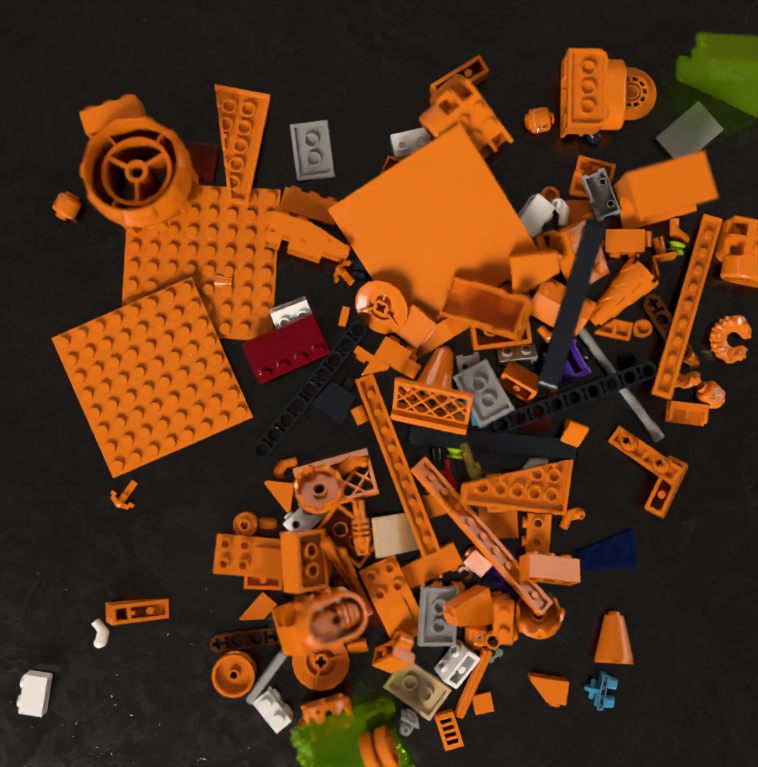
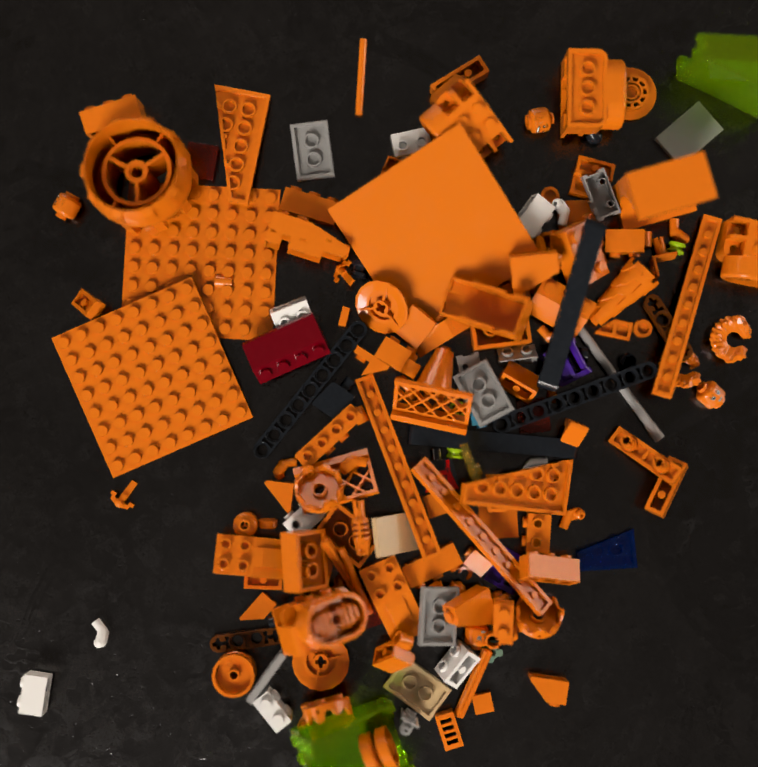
orange slope [105,598,169,625] -> none
orange slope [347,637,368,655] -> none
dark azure hips [584,670,618,711] -> none
orange cone [594,611,634,664] -> none
orange hinge [664,401,710,426] -> none
none -> orange slope [71,288,106,320]
none -> orange bracket [295,404,363,466]
none -> orange bar [355,38,367,116]

